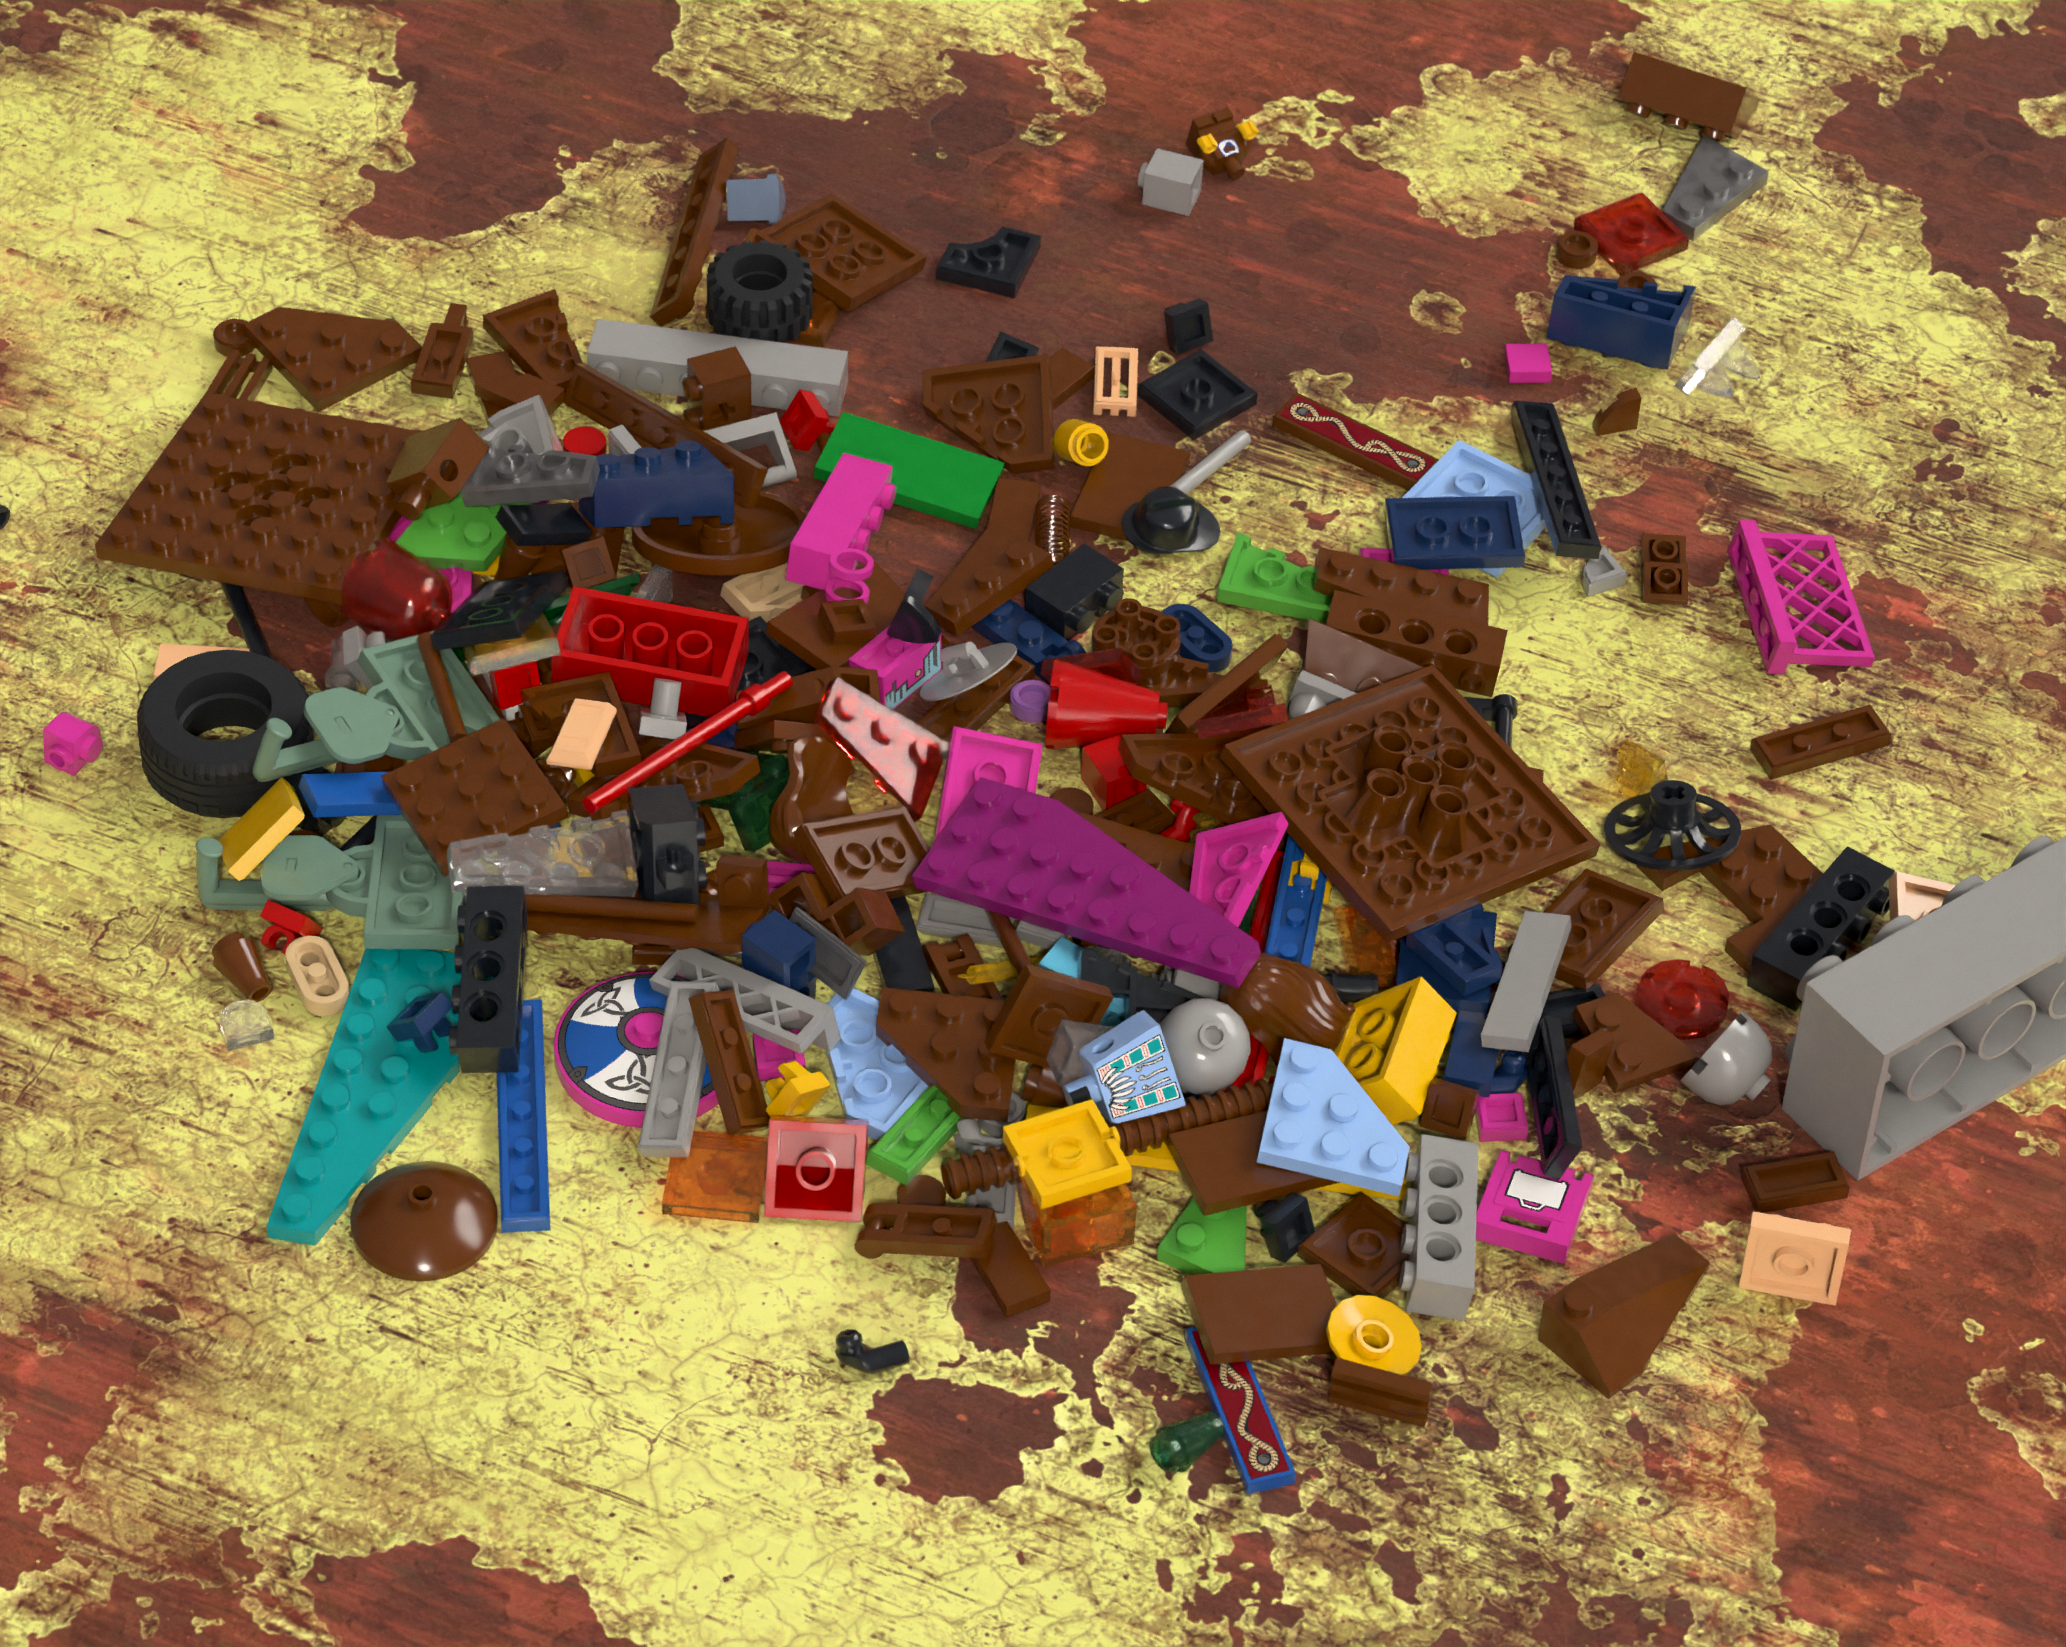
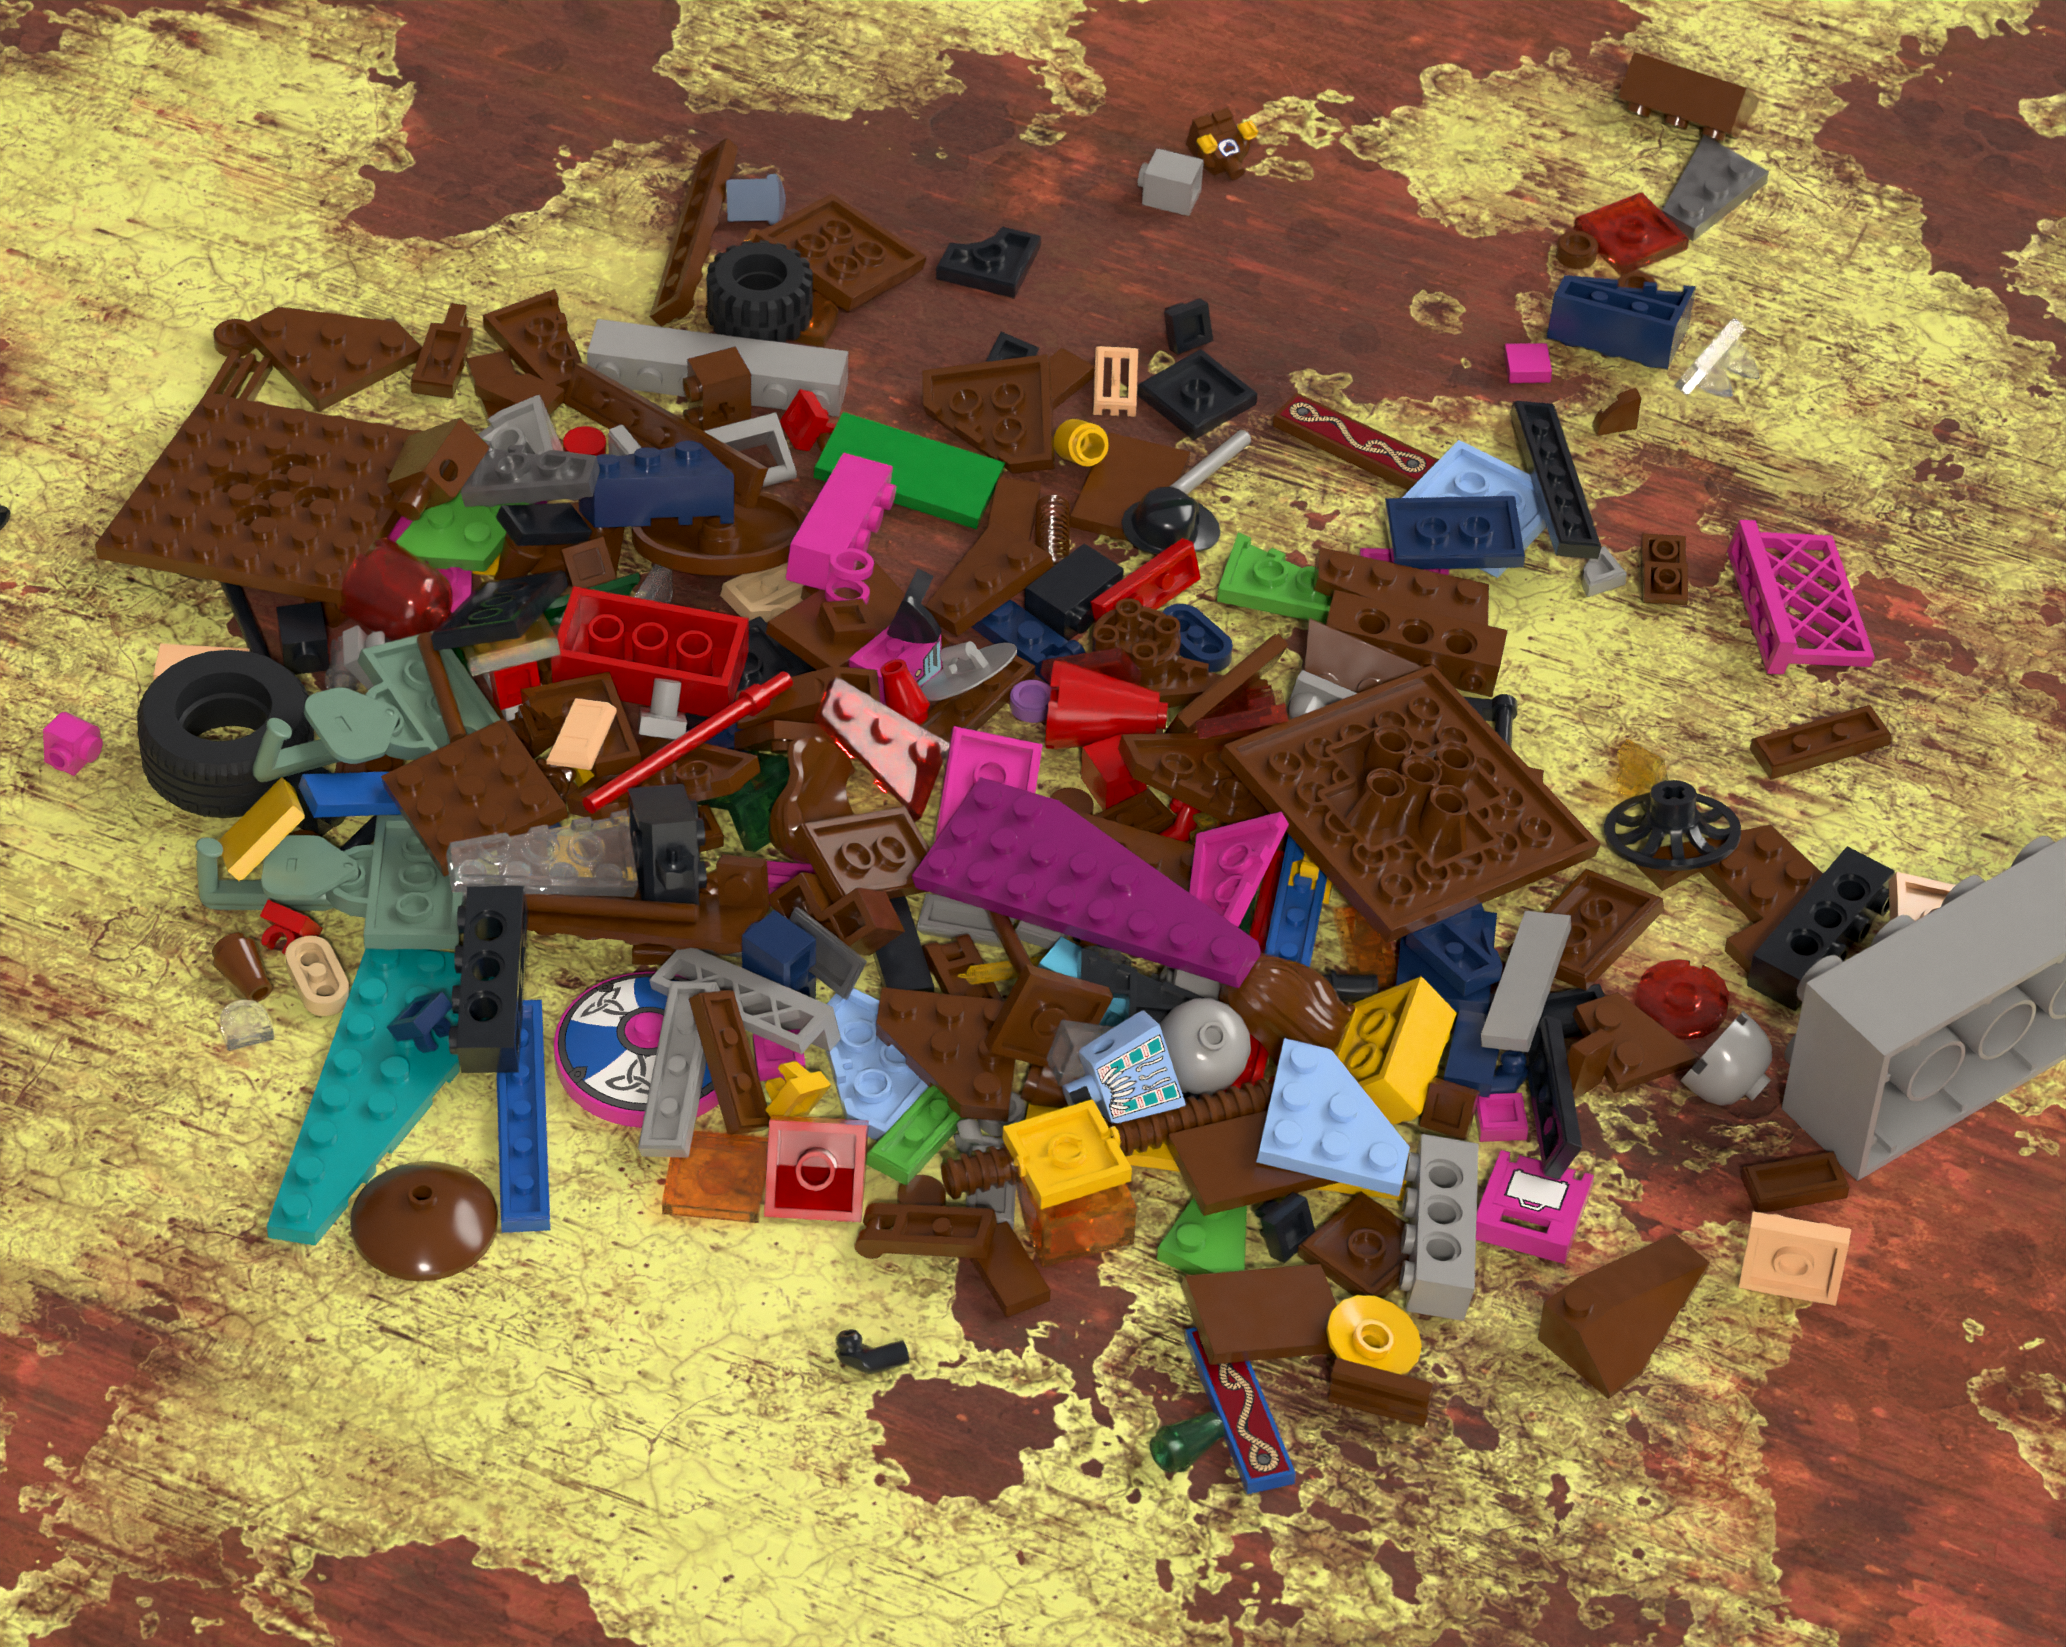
none -> black brick [276,601,330,675]
none -> red cone [880,659,930,729]
none -> red tile [1091,538,1201,623]

